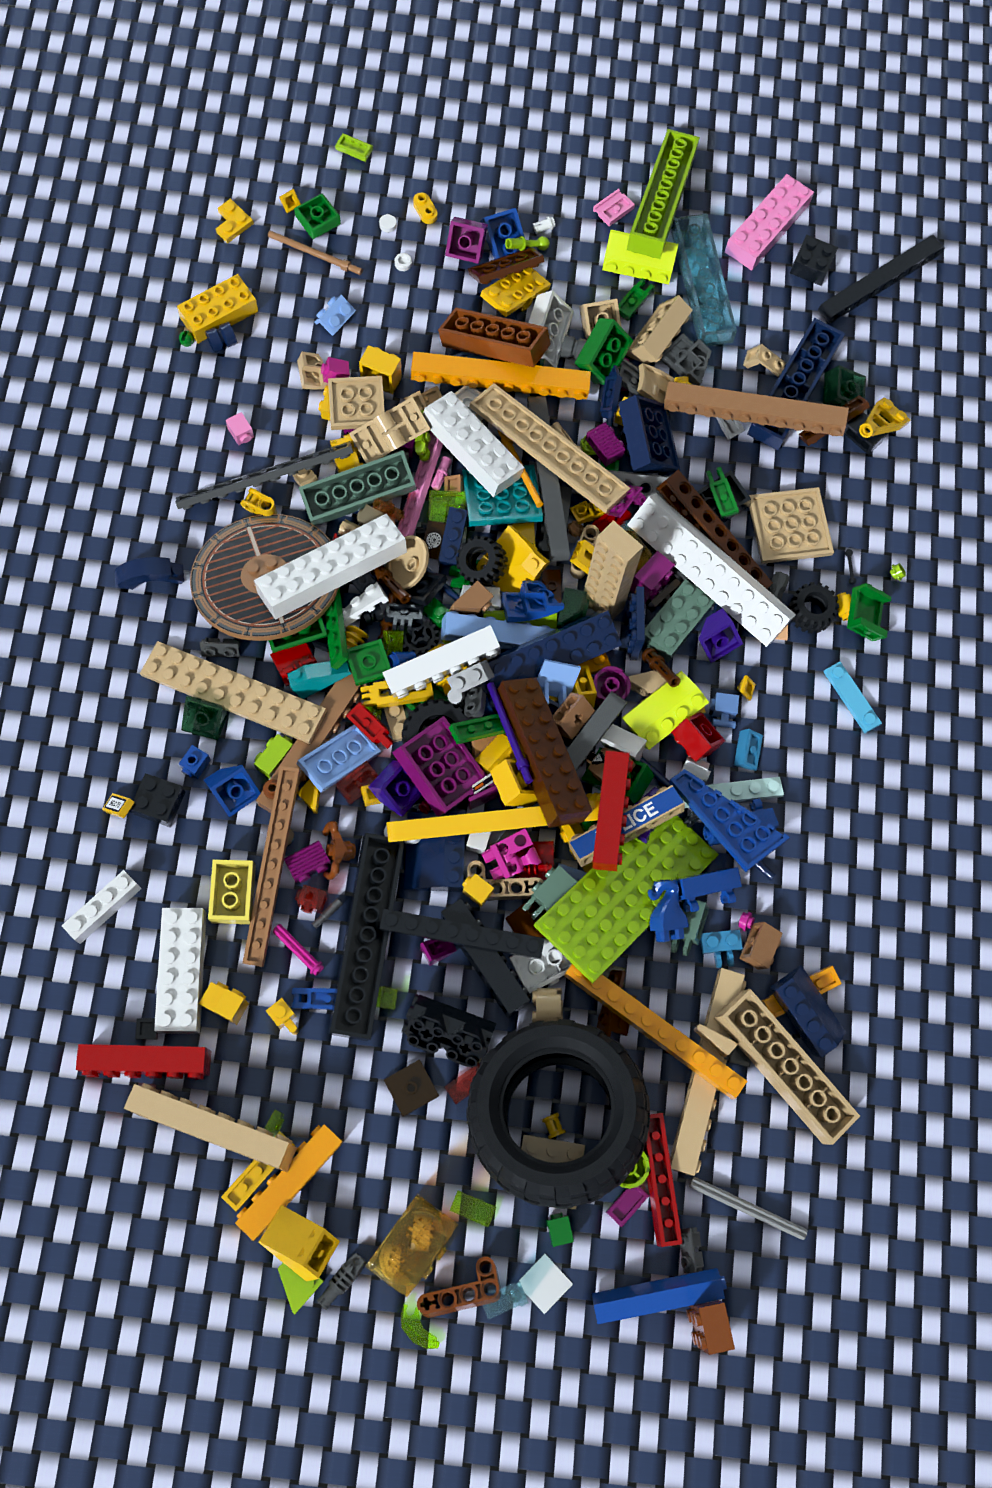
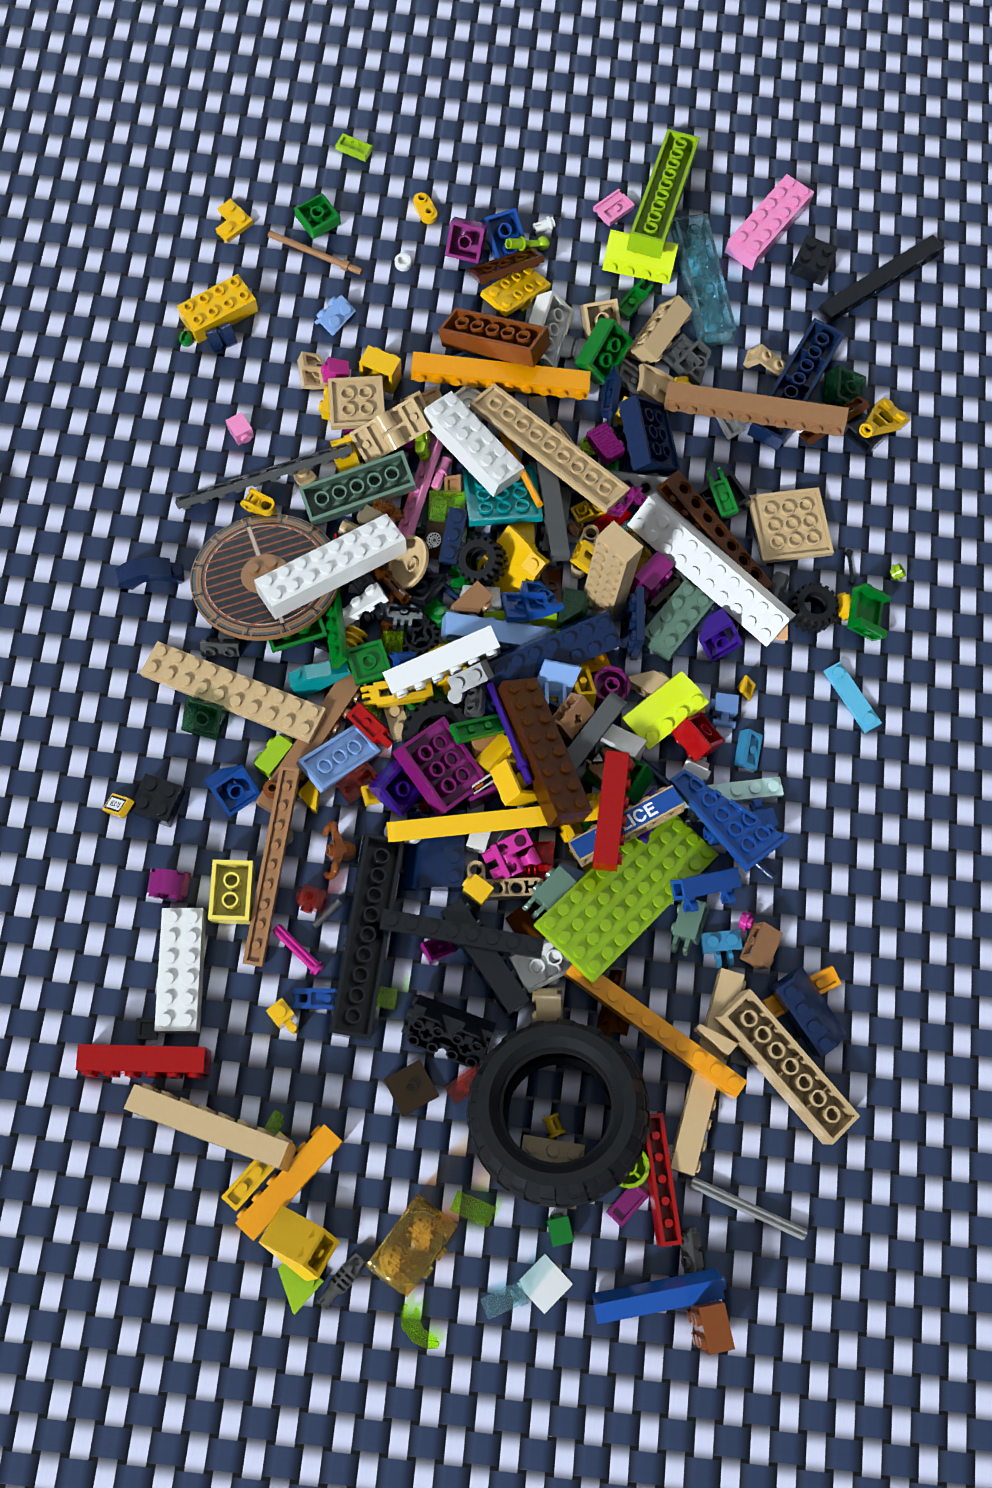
white brick [62,870,142,944] -> none
blue brick [179,745,211,779] -> none
yellow brick [198,981,249,1025] -> none
red hinge [270,643,317,687] -> none
yellow slope [279,189,301,213] -> none
magenta brick [284,841,331,883] -> none
white tile [379,214,396,233] -> none
dark orange beam [417,1257,501,1318] -> none
reddish brown pin [642,647,680,687] -> none
blue hips [648,879,689,942] -> none
none -> magenta brick [147,868,191,901]

